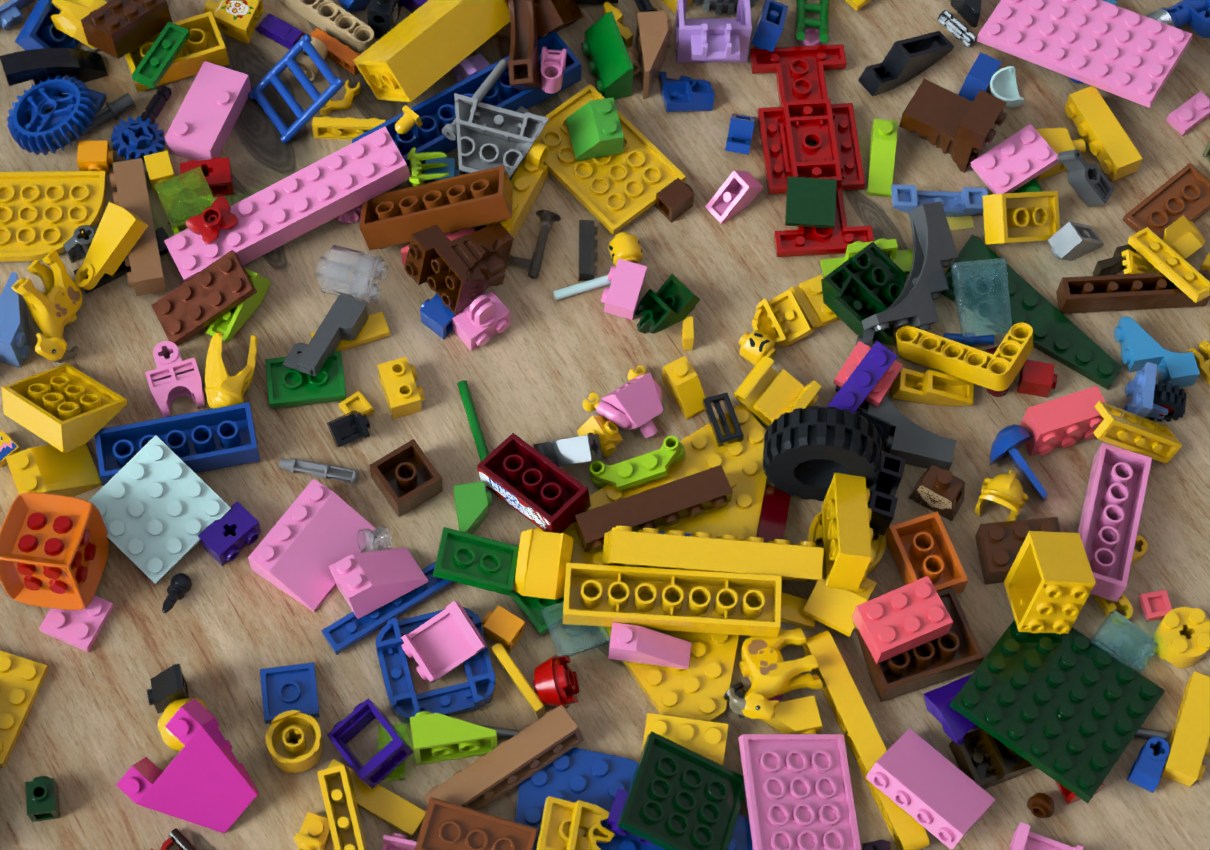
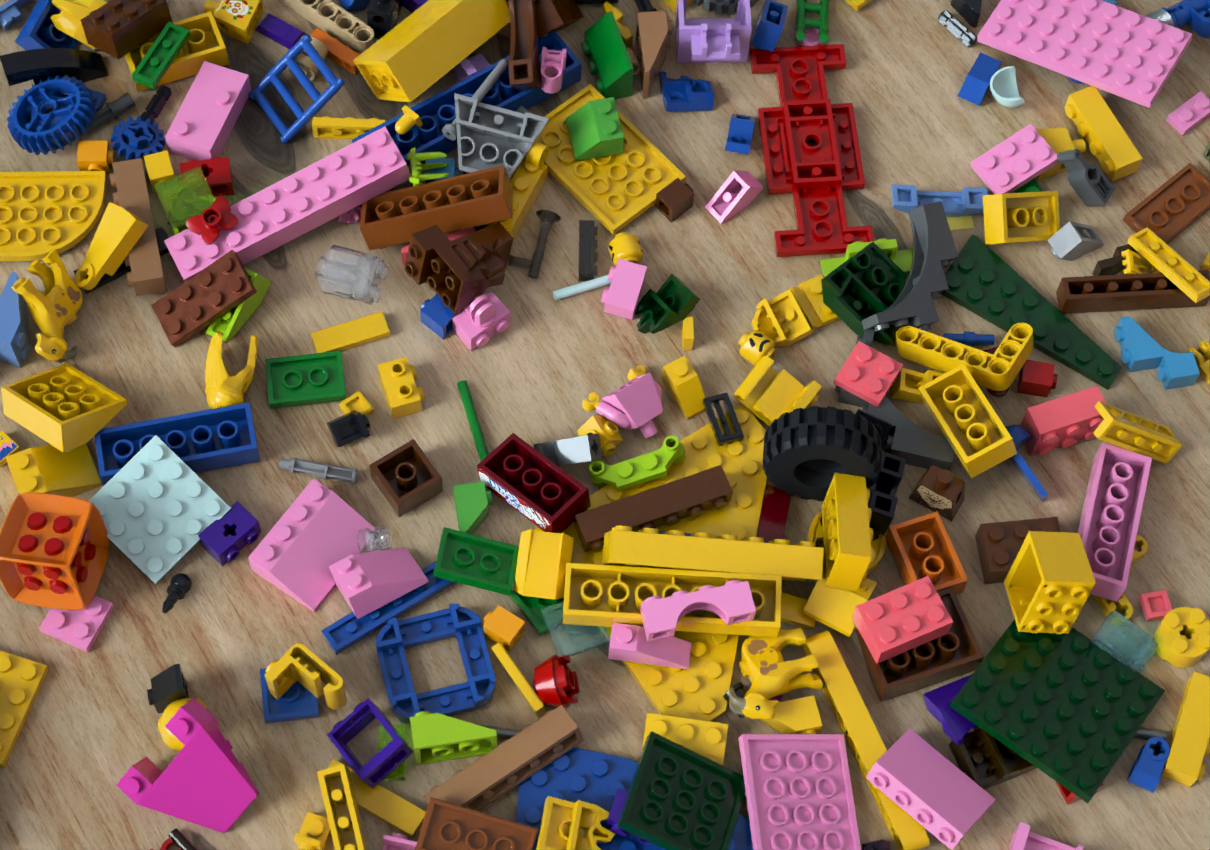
dark green brick [25,776,60,822] -> none
dark grey piece [63,225,98,263] -> none
bright pink piece [145,341,205,418] -> none
yellow brick [265,710,324,773] -> none
dark grey piece [283,294,368,376] -> none
yellow arm [319,79,361,116] -> none
bright pink panel [401,601,488,683] -> none
dark green tile [785,176,837,229] -> none
dark purple plate [828,341,898,414] -> none
black slope [858,31,954,96] -> none
lime slope [867,118,898,197] -> none
reddish brown brick [899,79,1007,173] -> none
clear light blue slope [951,258,1012,338] -> none
yellow helmet [974,470,1029,522] -> none
reddish brown plate [1027,793,1055,818] -> none
medium blue plate [1123,362,1187,422] -> none
yellow slope [1162,215,1205,259] -> none
none -> yellow piece [265,643,347,710]
none -> bright pink arch [640,580,756,641]
none -> yellow brick [918,363,1017,478]

